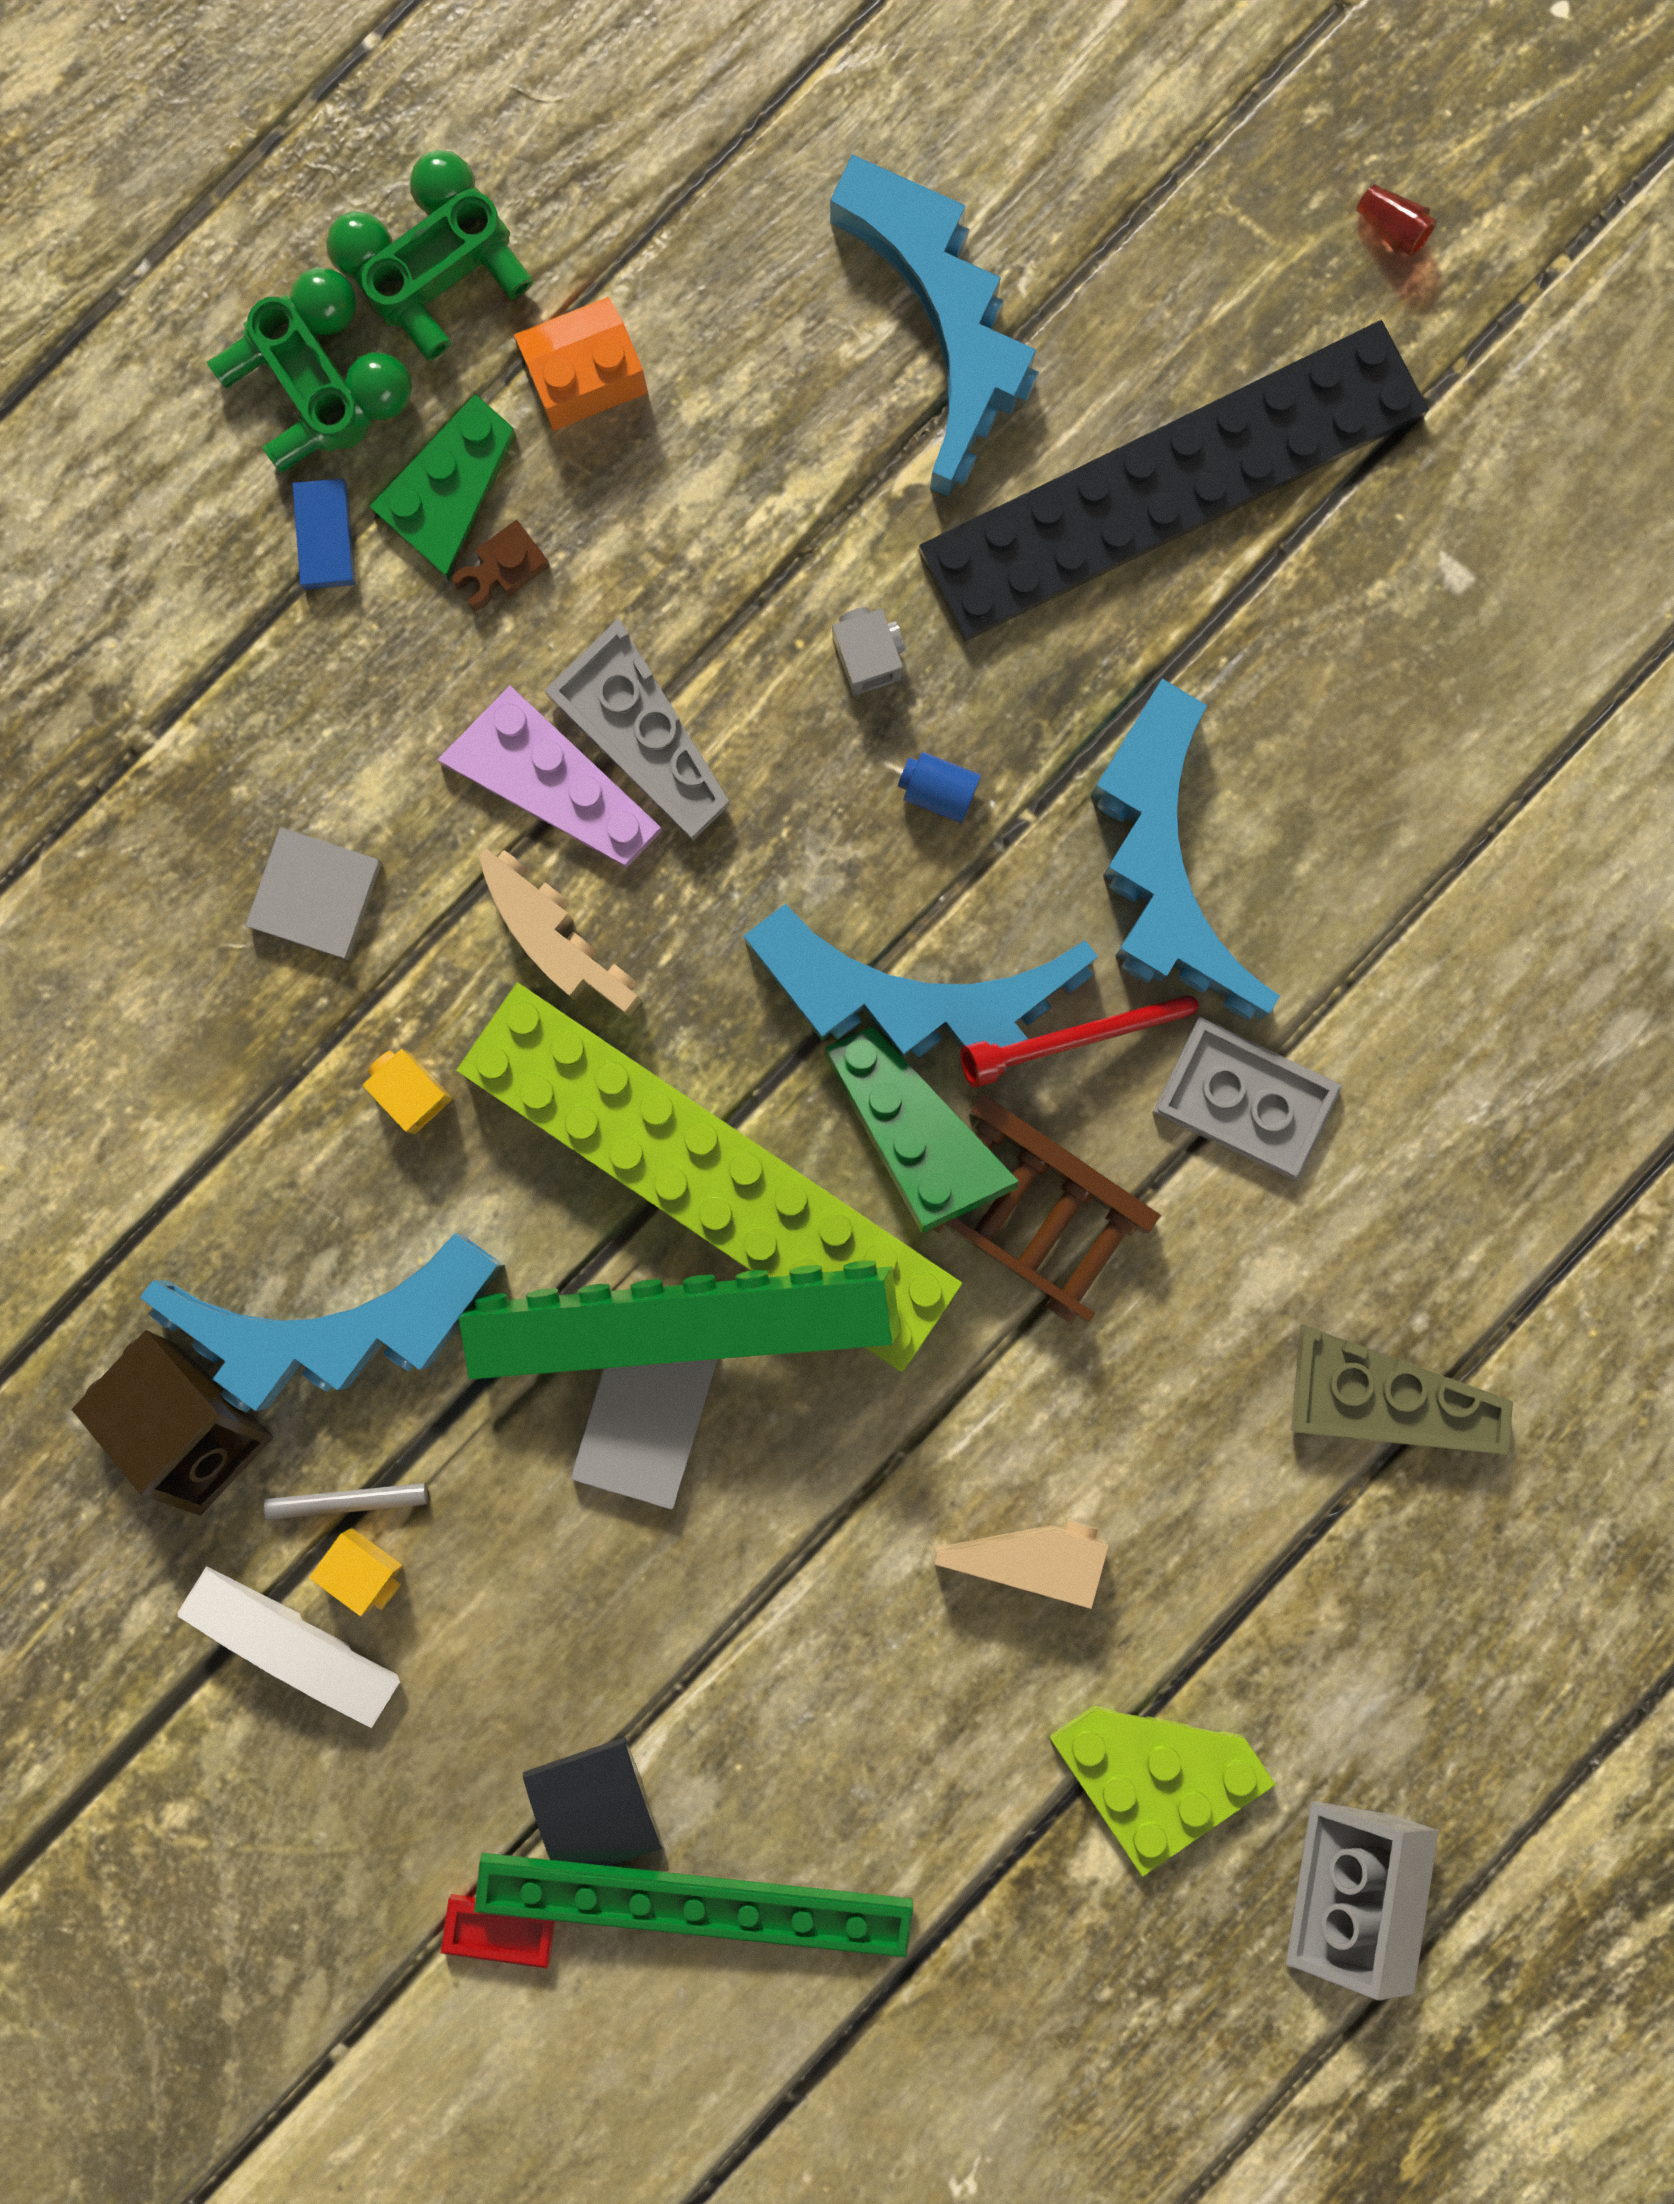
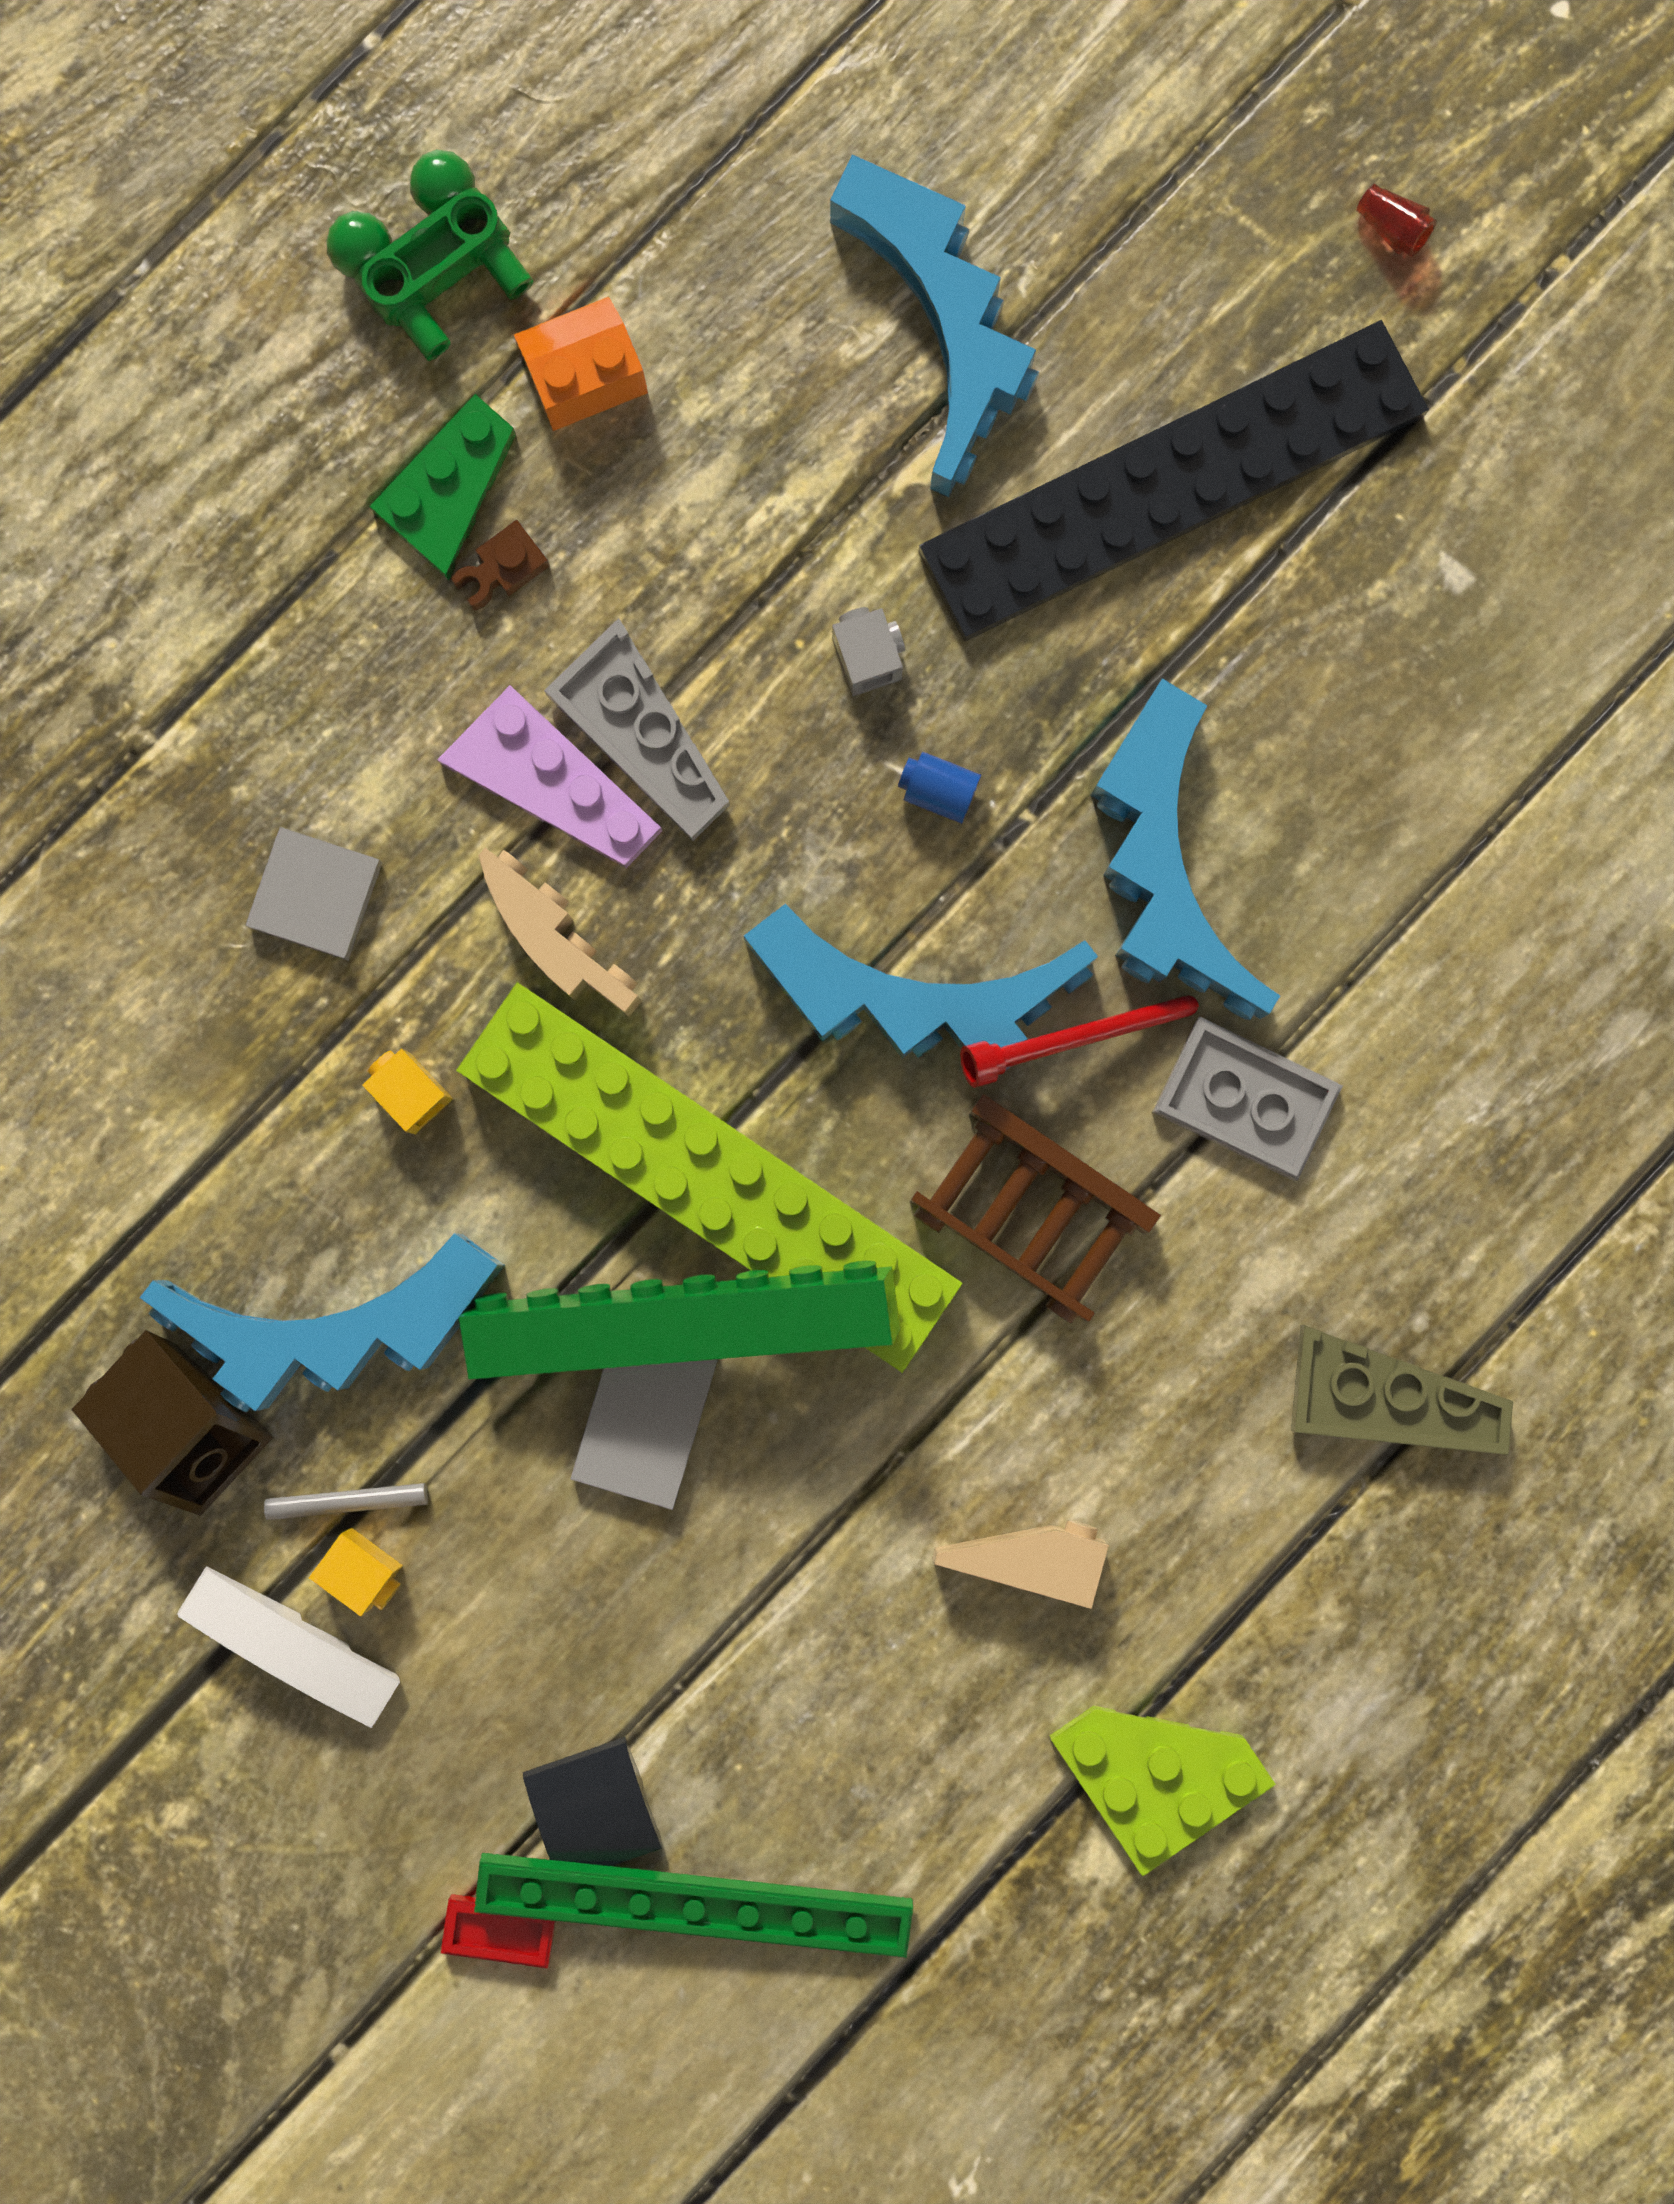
green piece [207,267,412,474] -> none
blue tile [292,478,356,590] -> none
wing [825,1026,1019,1233] -> none
light grey slope [1286,1801,1439,2000] -> none

